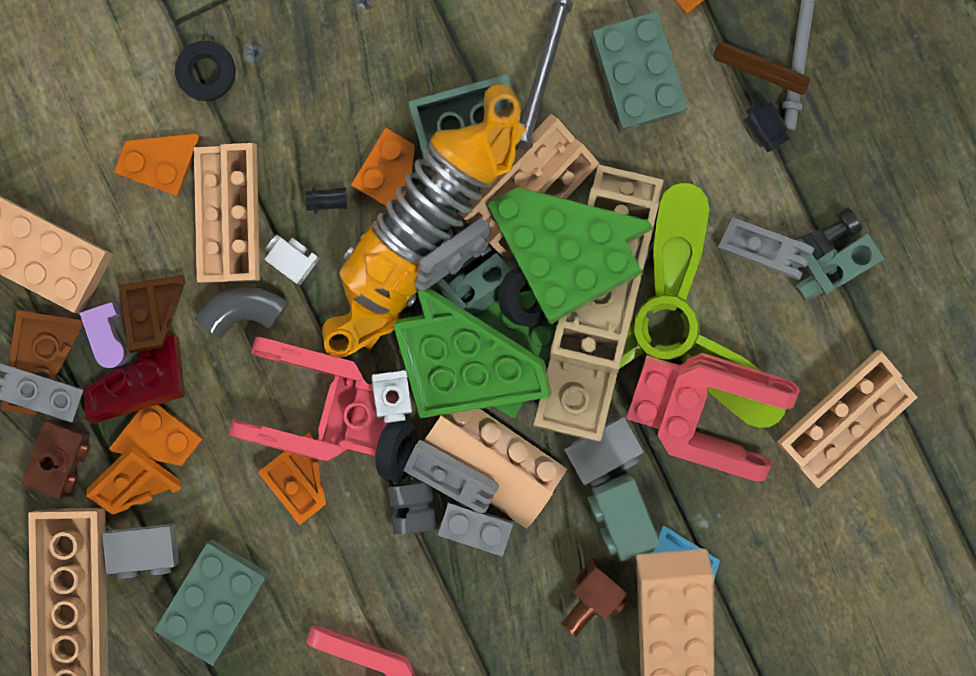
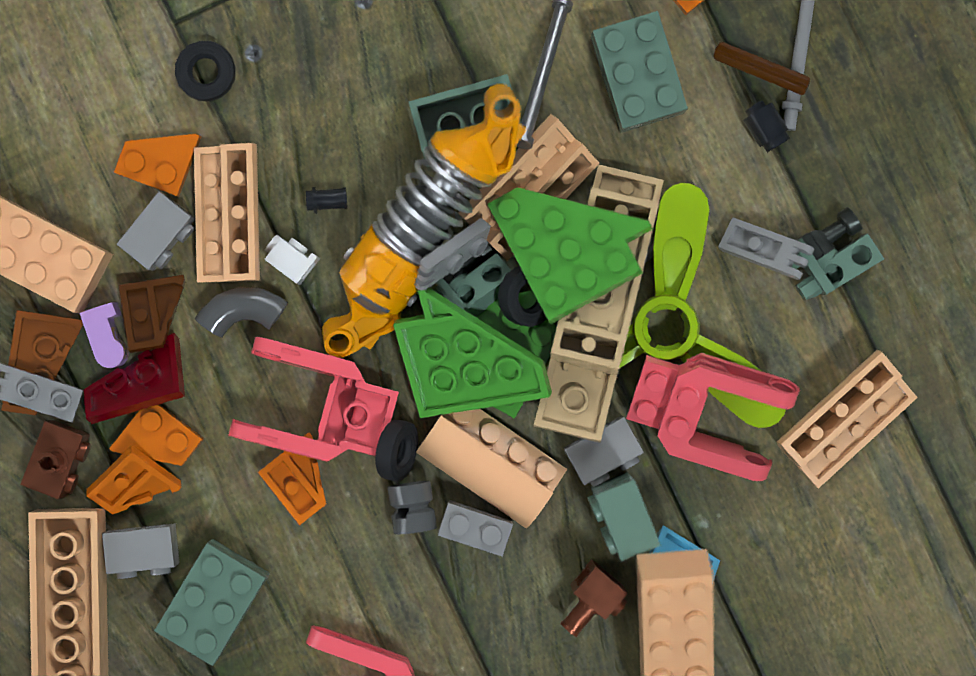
orange wing [351,128,415,206] -> none
white brick [371,371,412,423] -> none
light grey hinge [403,440,499,513] -> none
none -> light grey brick [117,191,195,271]

